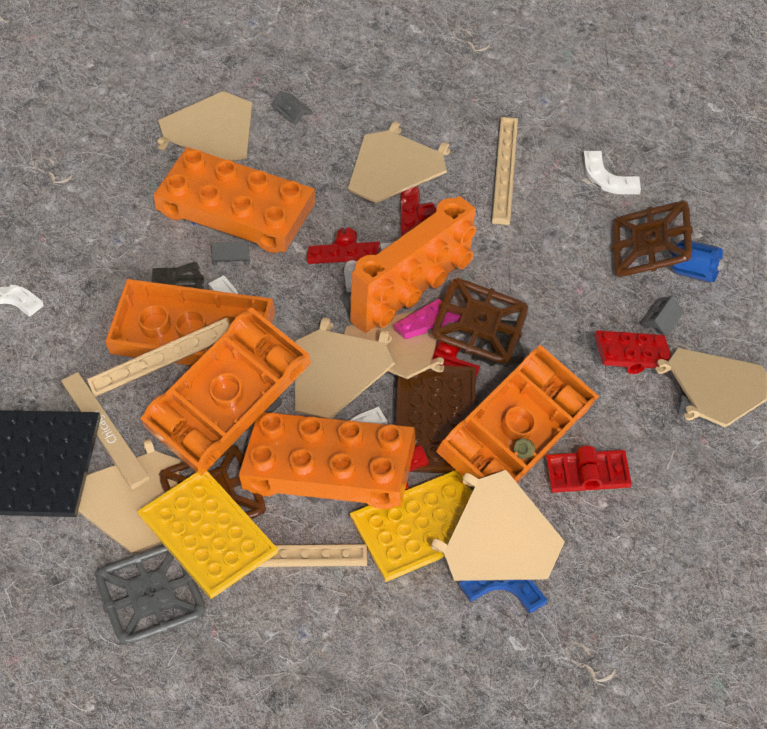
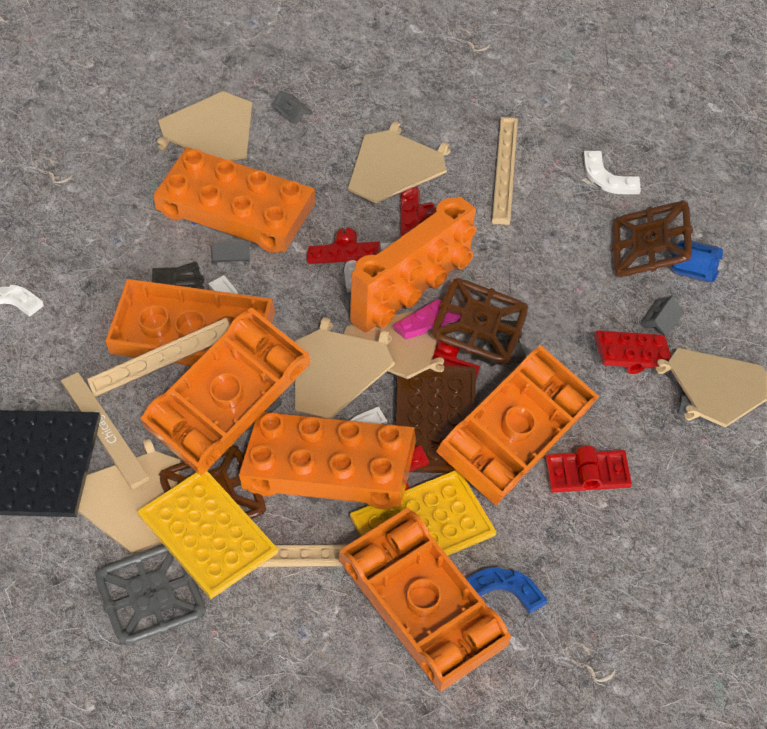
tan flag [431,470,565,581] -> none
olive tile [514,438,535,459] -> none
none -> orange piece [339,507,511,692]

